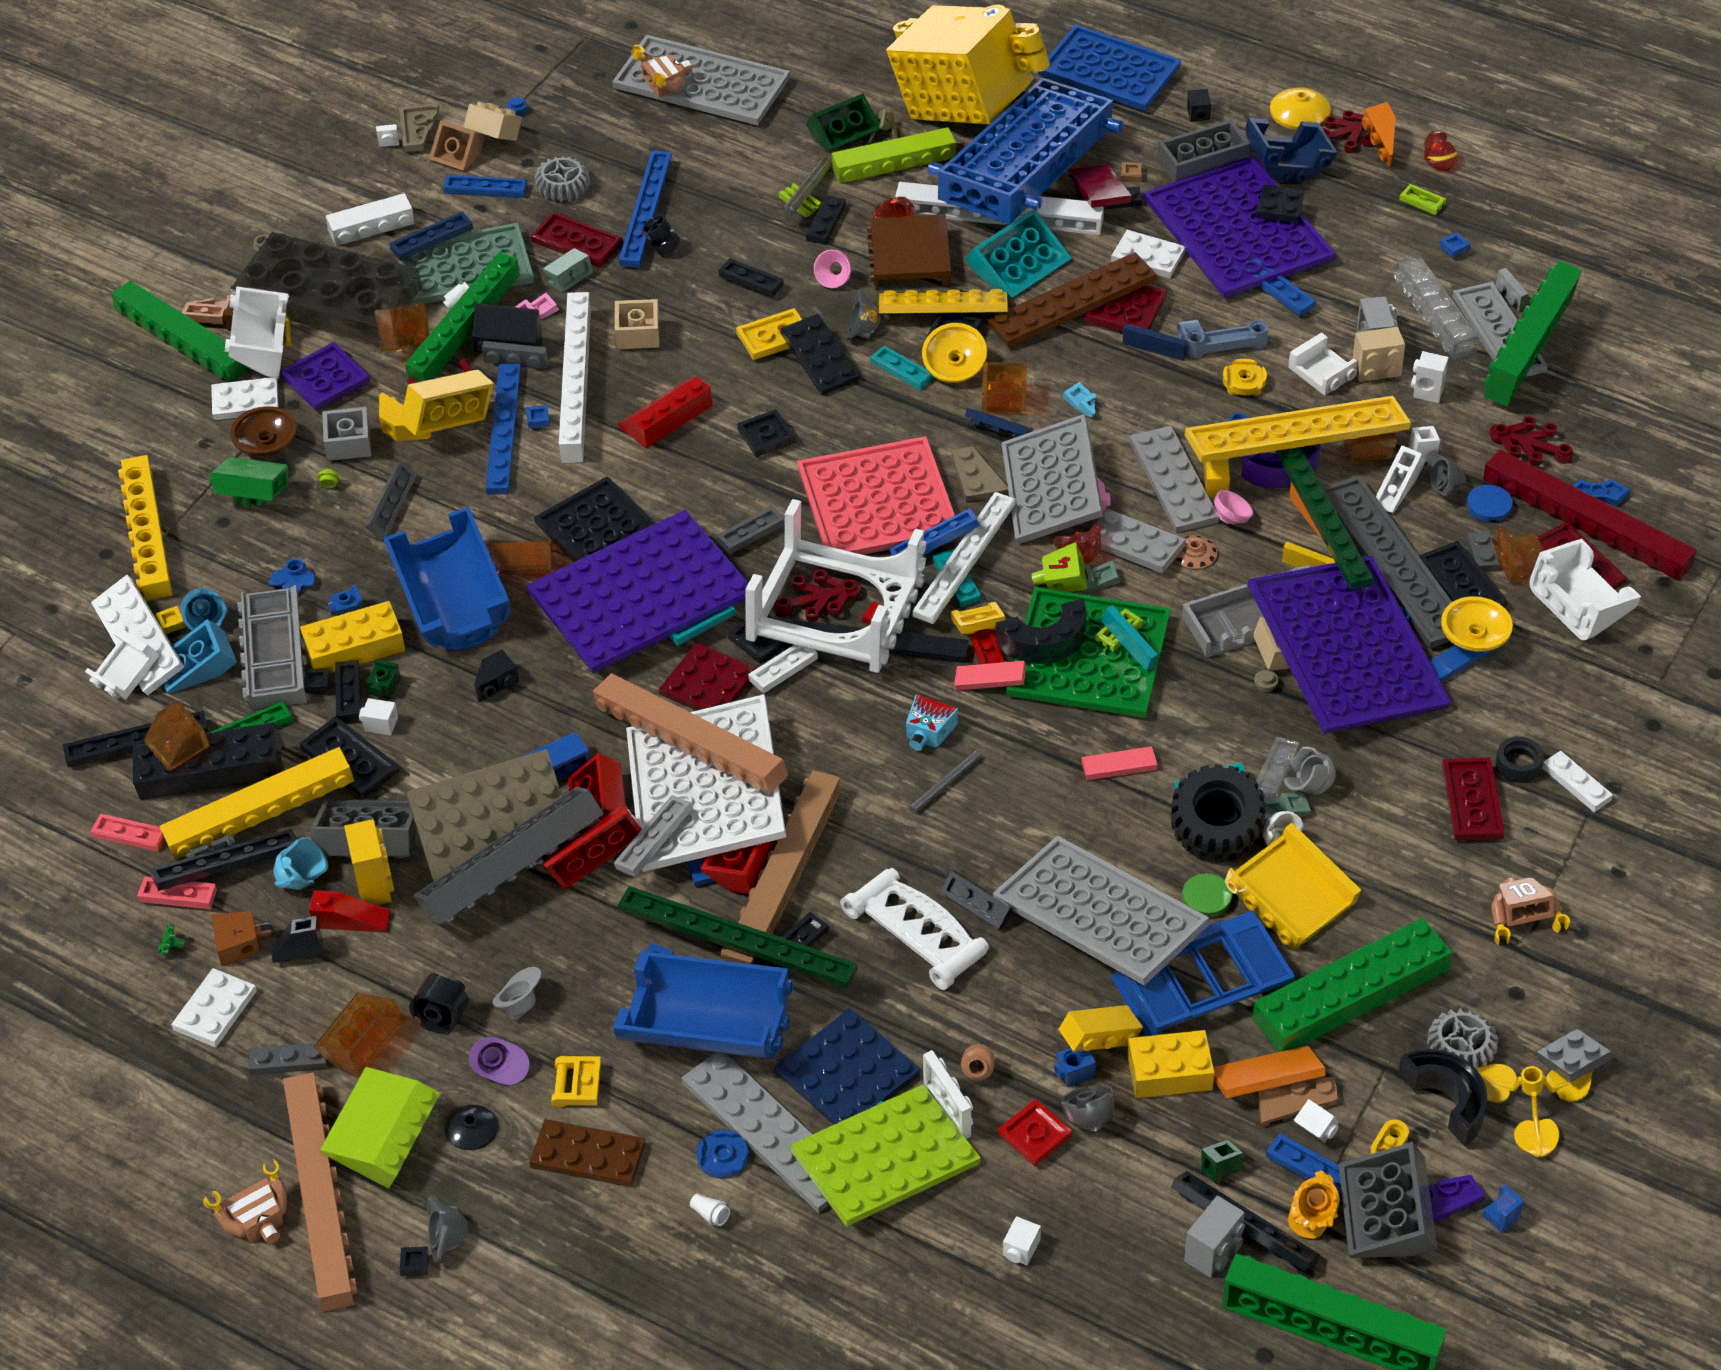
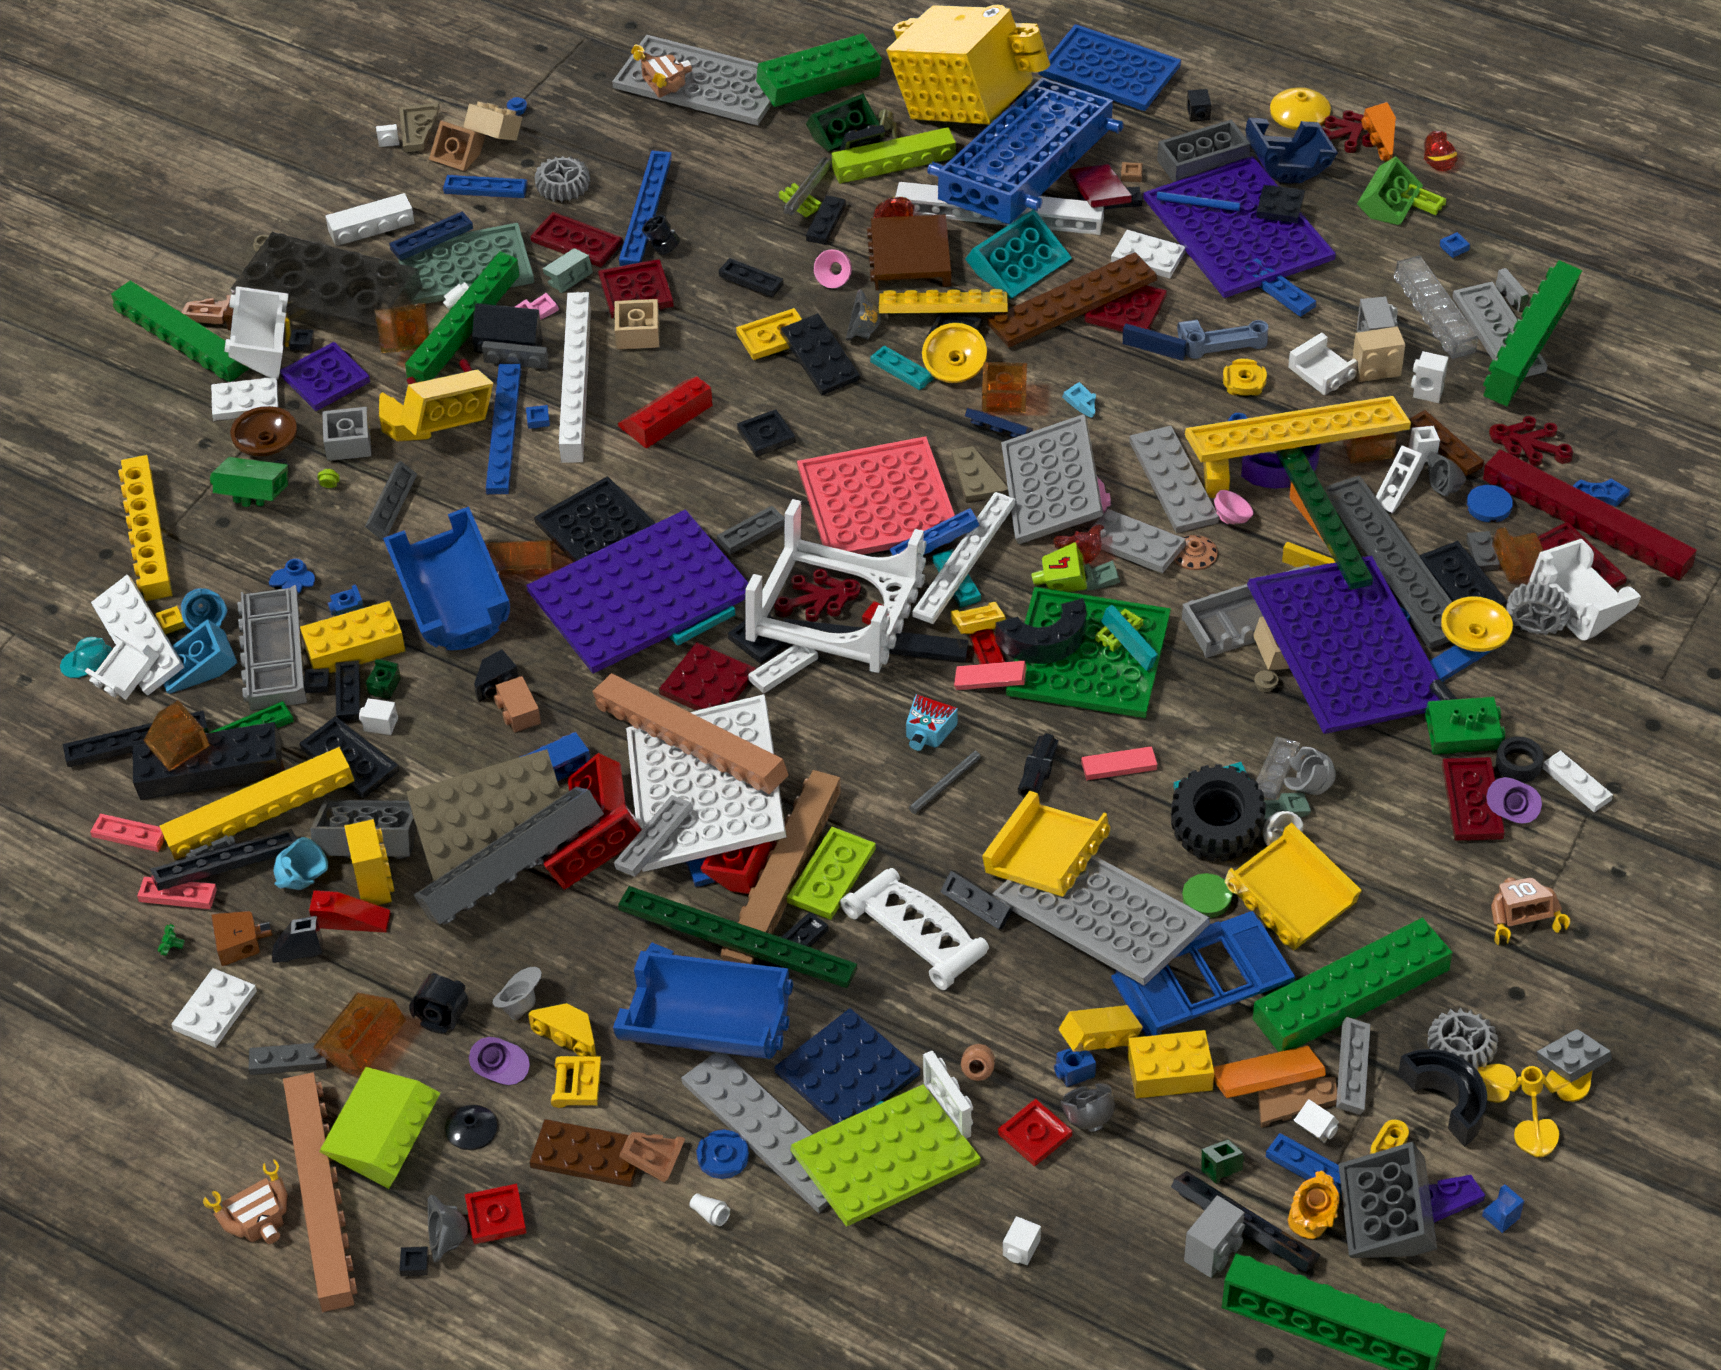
none -> teal piece [60,637,113,678]
none -> black plate [289,329,315,351]
none -> red plate [465,1183,526,1244]
none -> nougat brick [494,676,541,733]
none -> yellow slope [528,1003,596,1057]
none -> dark red plate [598,259,674,319]
none -> nougat wing [619,1132,685,1182]
none -> green brick [756,33,882,107]
none -> lime plate [787,827,876,920]
none -> black plate [840,124,885,151]
none -> yellow panel [982,791,1110,897]
none -> black piece [1018,733,1059,799]
none -> blue bar [1157,192,1240,211]
none -> light grey plate [1336,1017,1370,1115]
none -> bright green slope [1357,156,1423,225]
none -> reddish brown plate [1409,410,1484,476]
none -> green piece [1425,679,1505,755]
none -> medium lavender piece [1486,777,1542,824]
none -> light grey gear [1506,582,1571,636]

